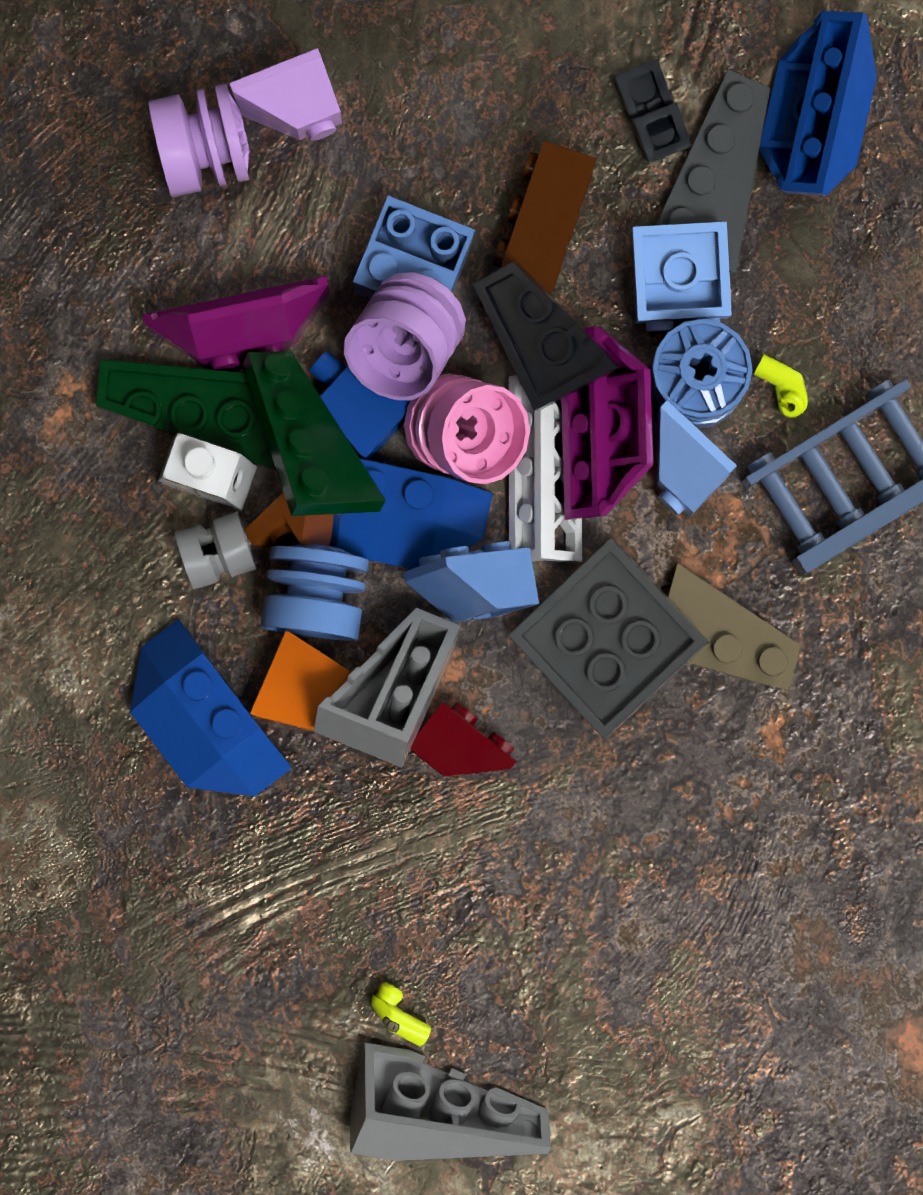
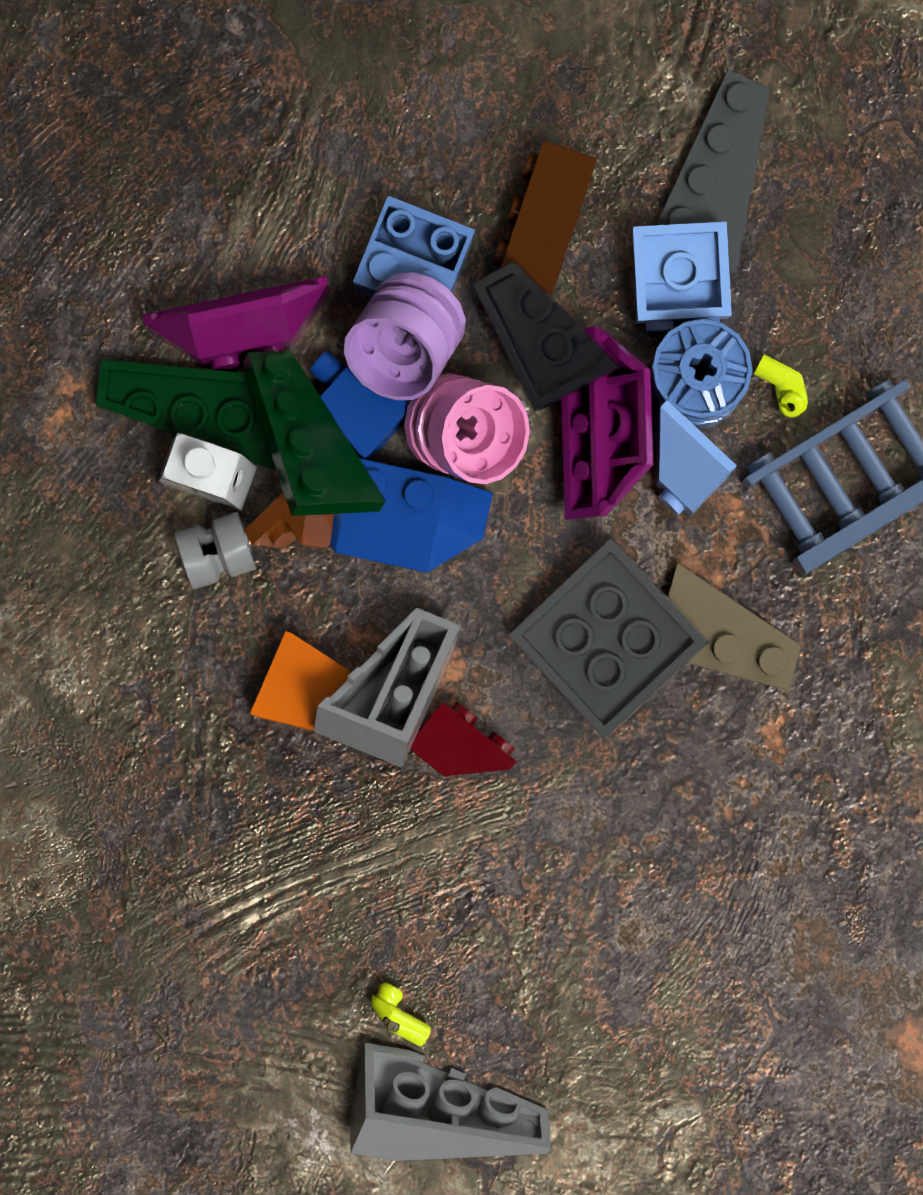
blue wedge [130,619,292,797] -> none
lavender wheel [148,83,250,198] -> none
lavender slope [230,48,342,141] -> none
medium blue wheel [260,543,369,641] -> none
medium blue slope [403,541,539,623] -> none
white fence [509,375,582,563] -> none
black slope [612,59,692,163] -> none
blue wedge [759,11,877,196] -> none

